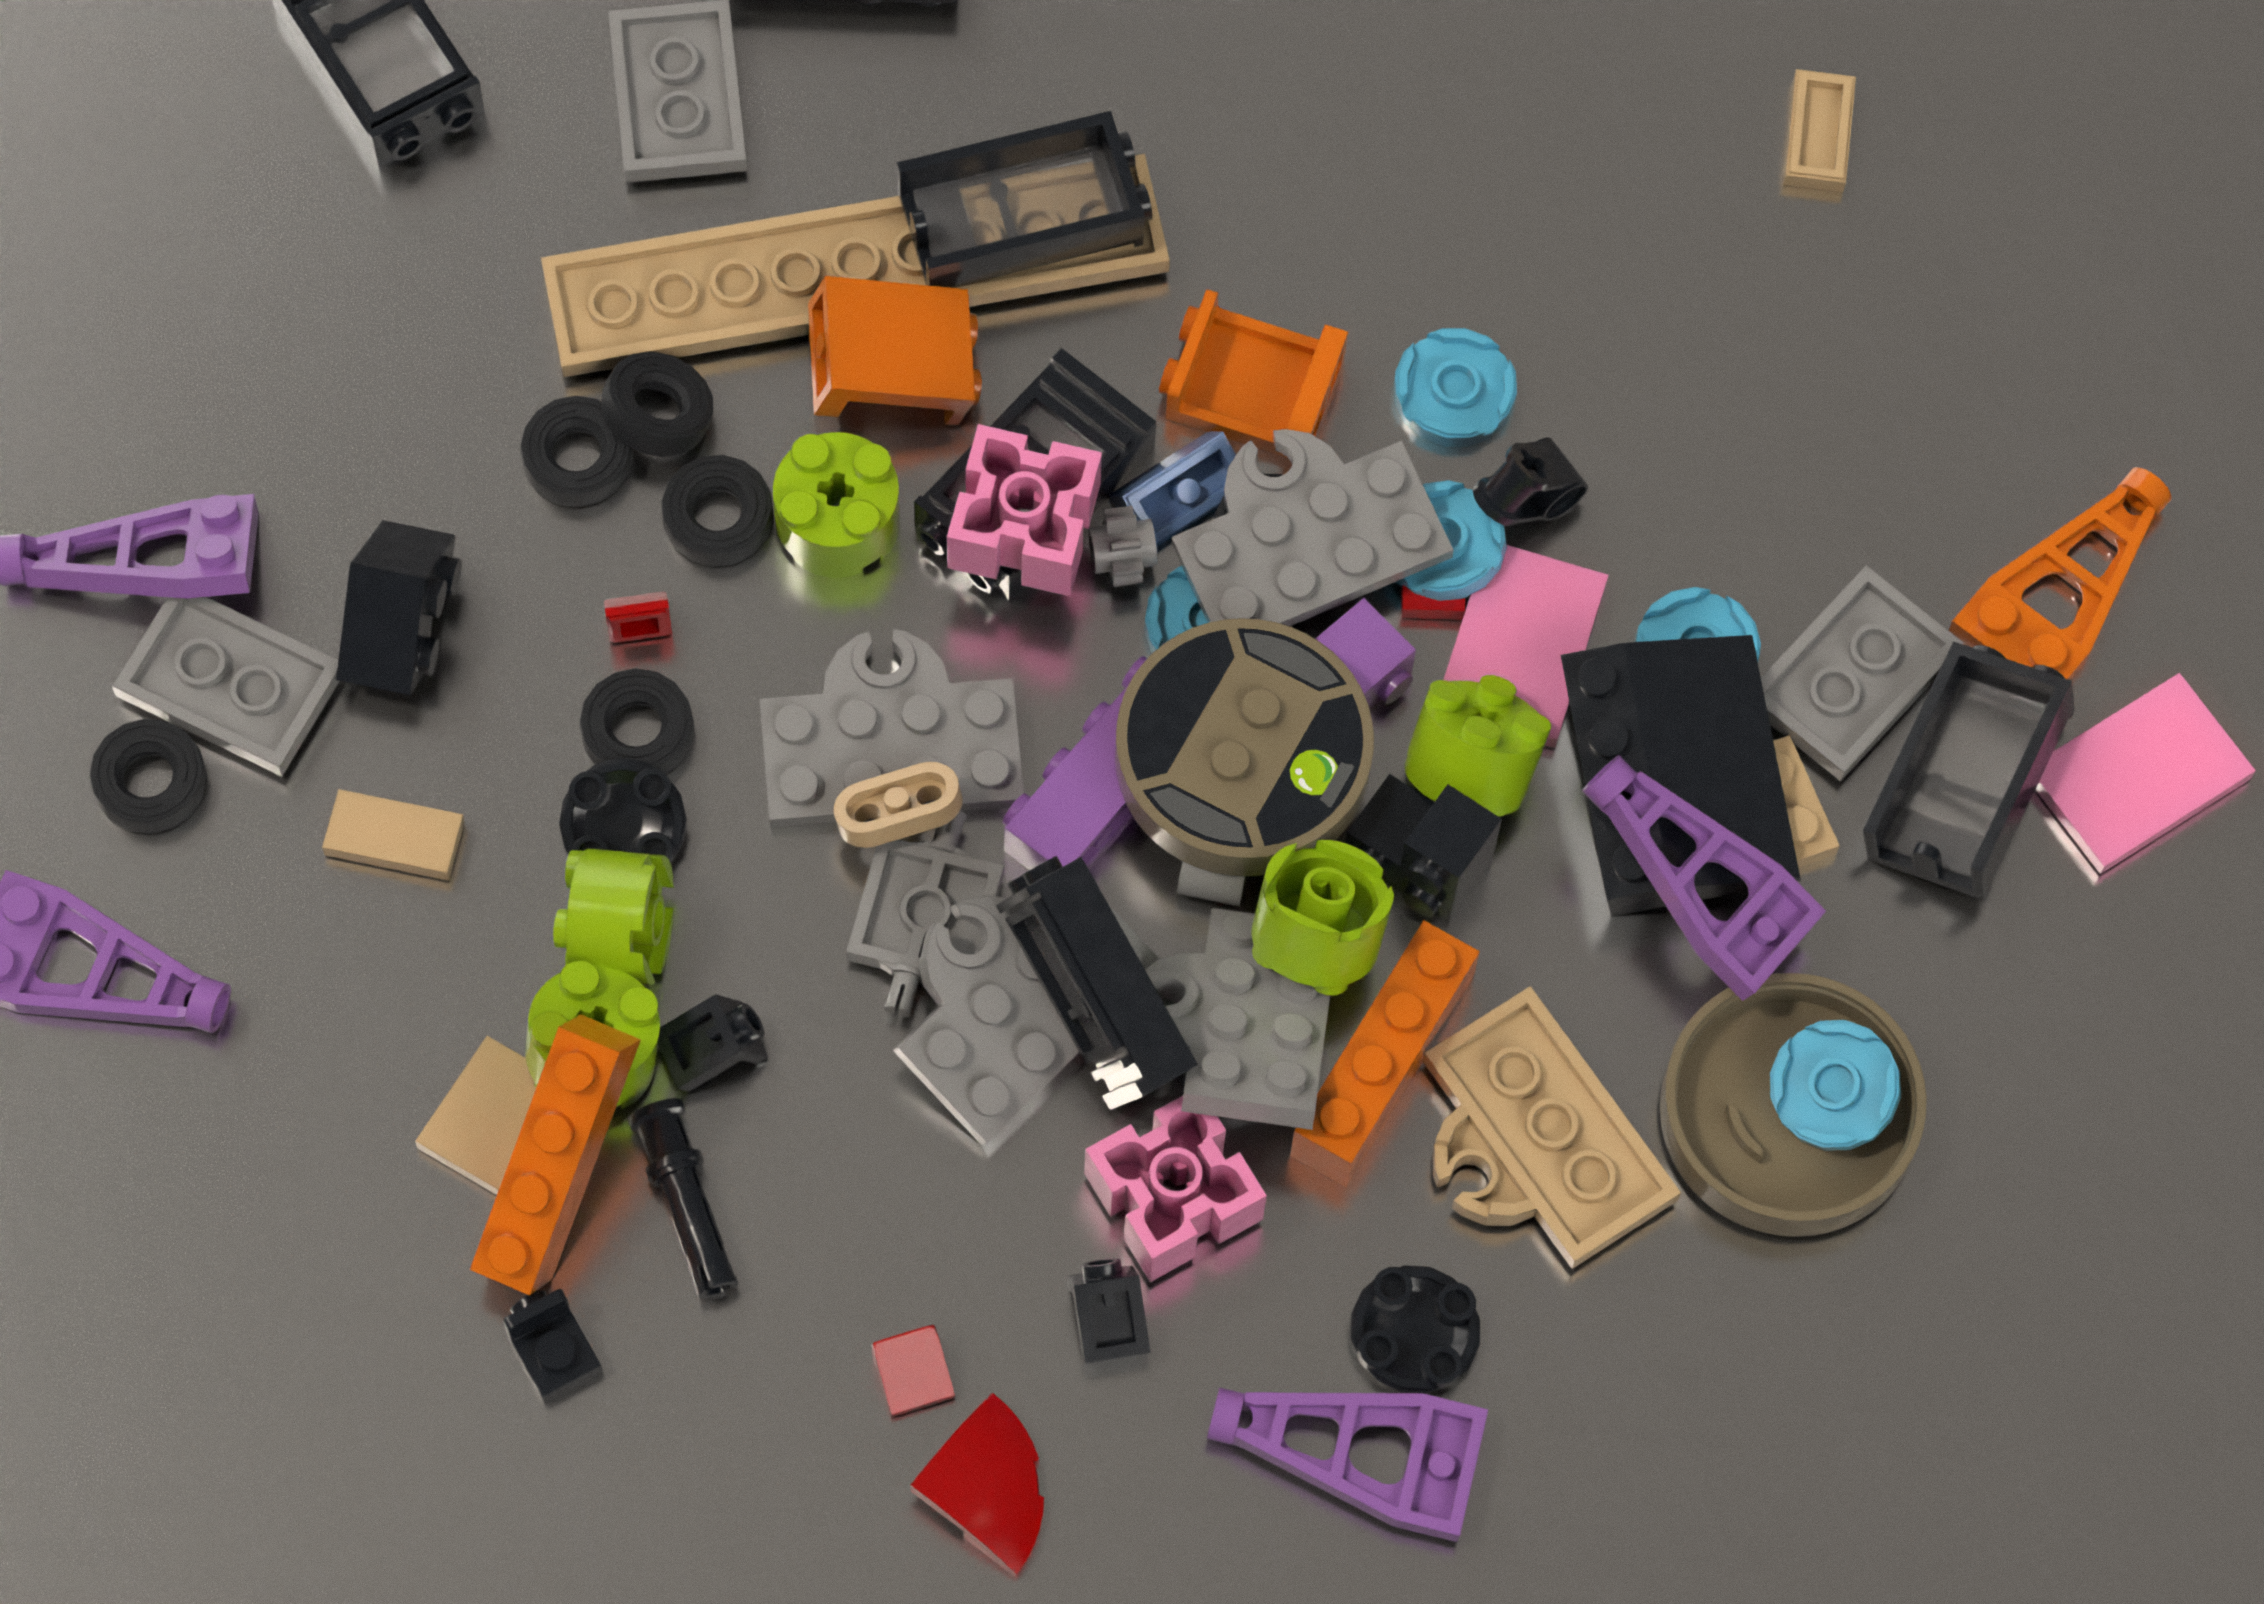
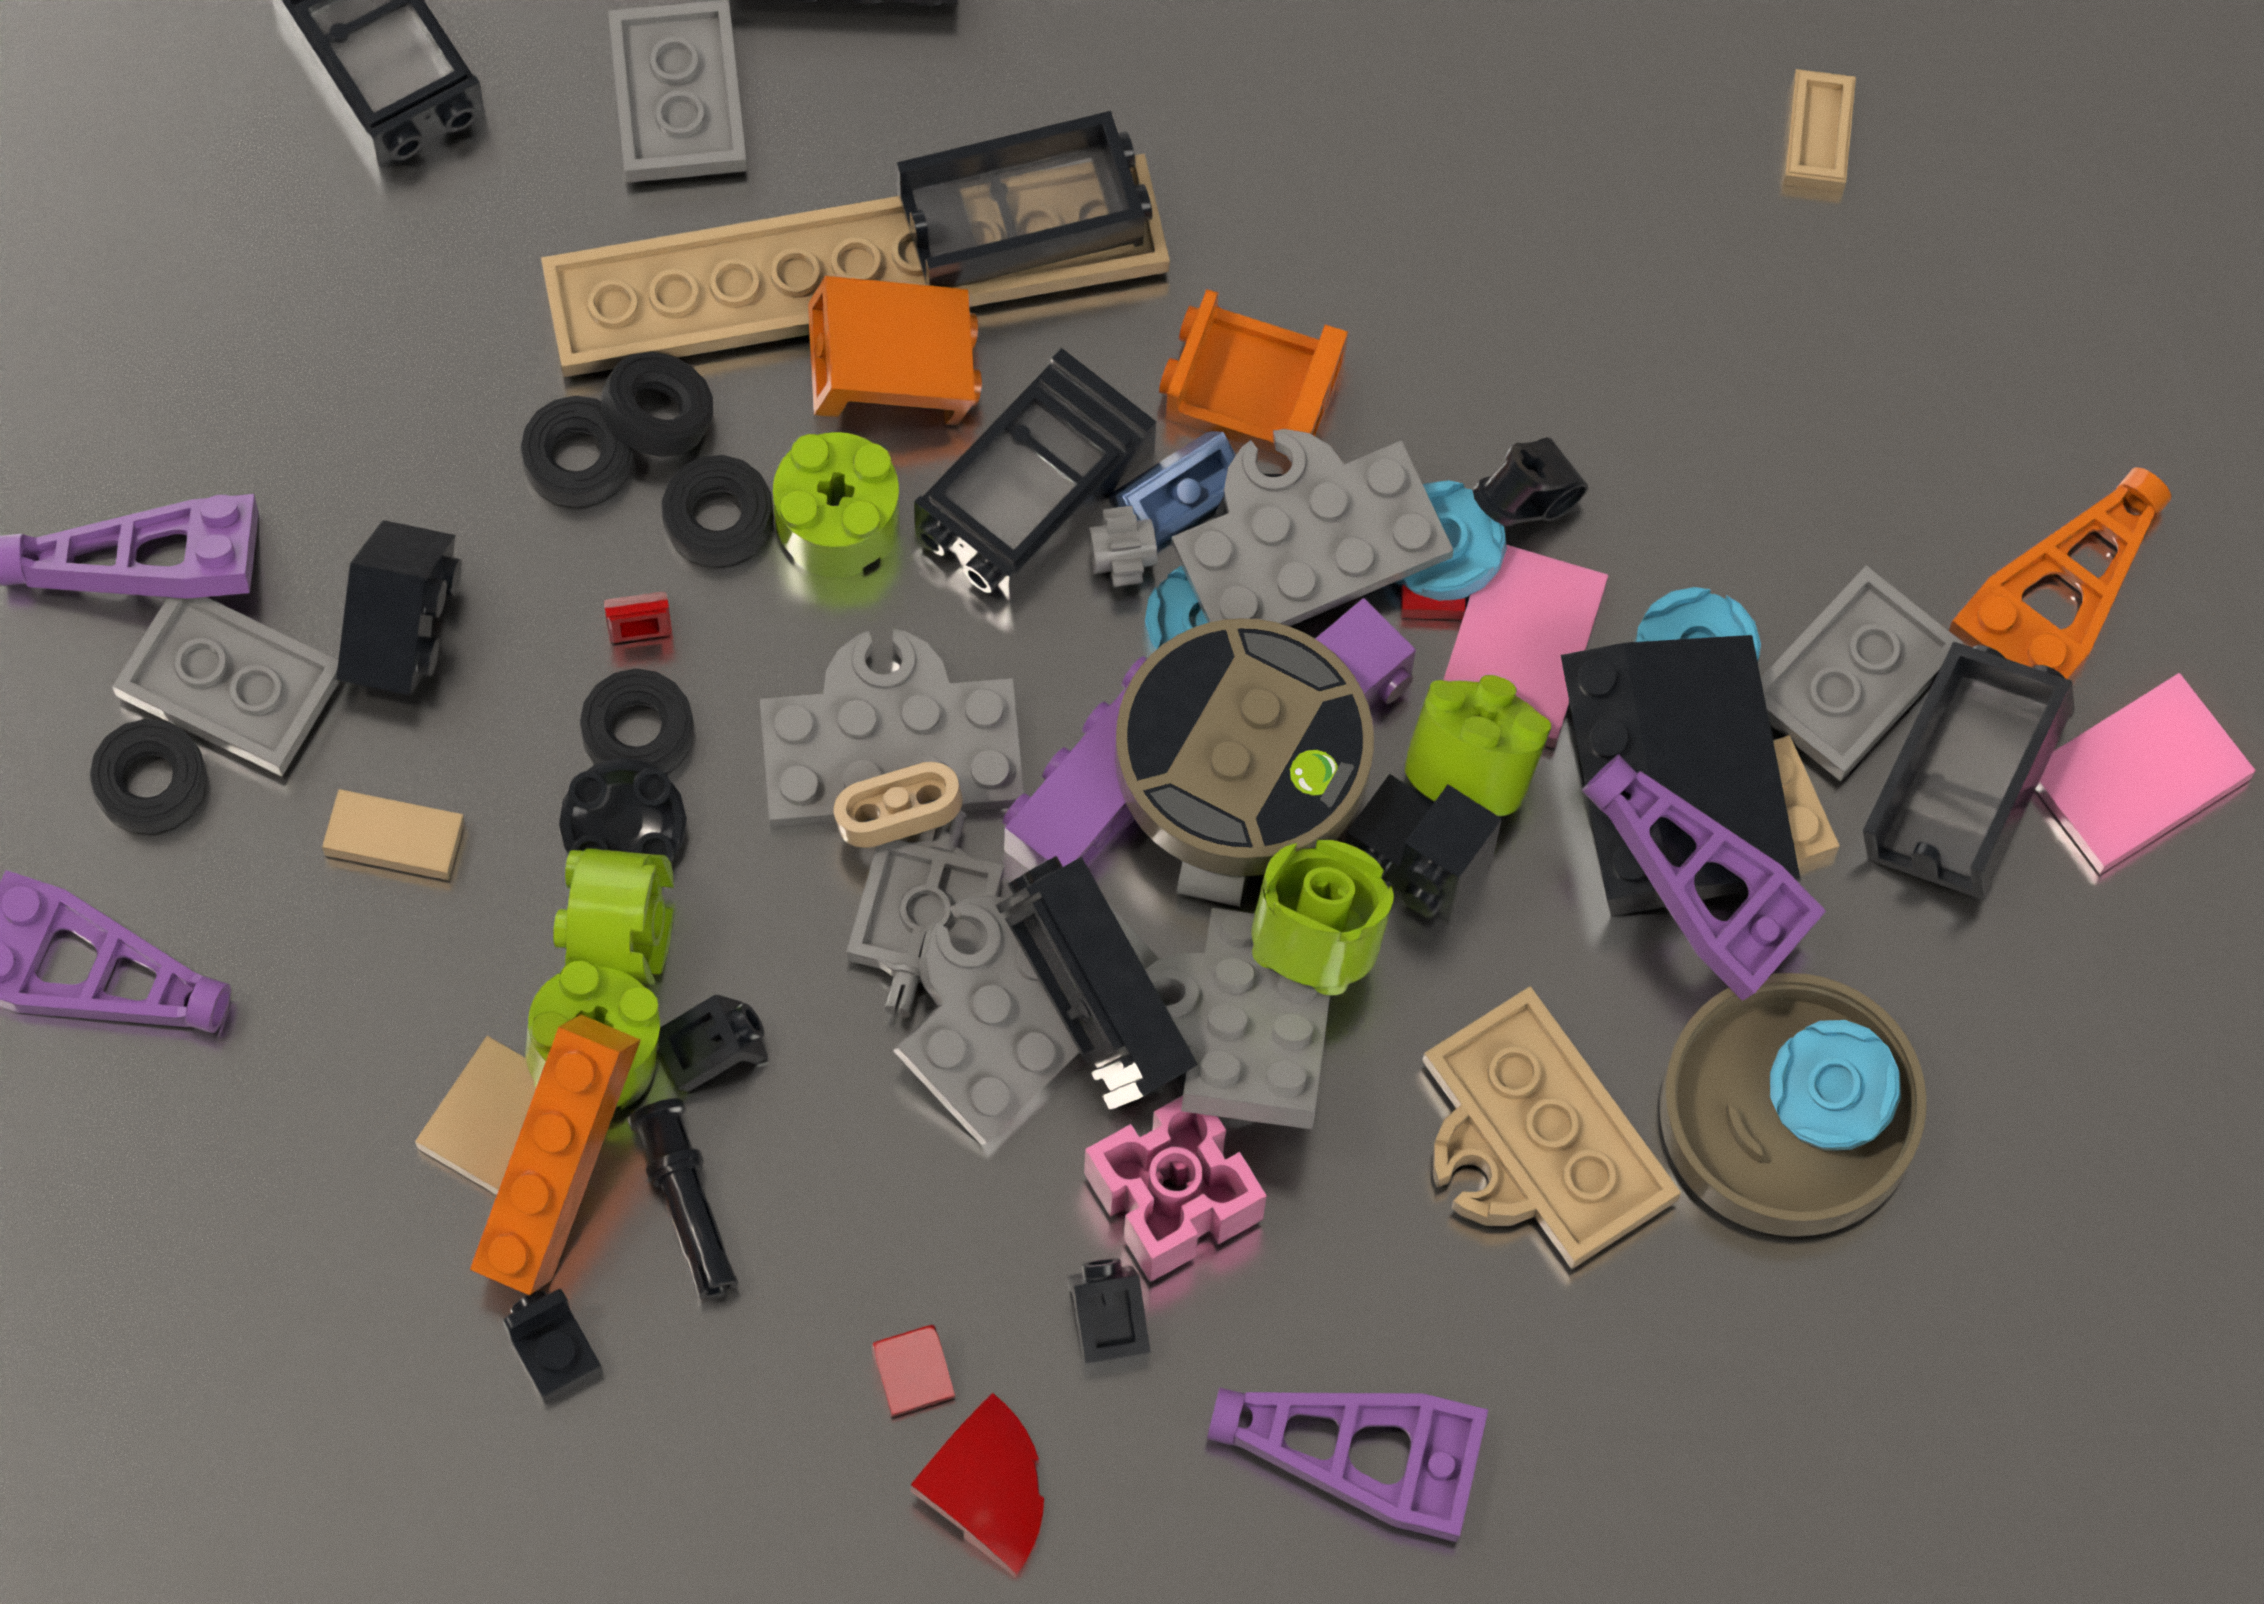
bright pink brick [947,424,1102,597] -> none
orange brick [1290,920,1480,1188] -> none
black dish [1351,1265,1480,1394] -> none
medium azure tile [1394,328,1517,447] -> none

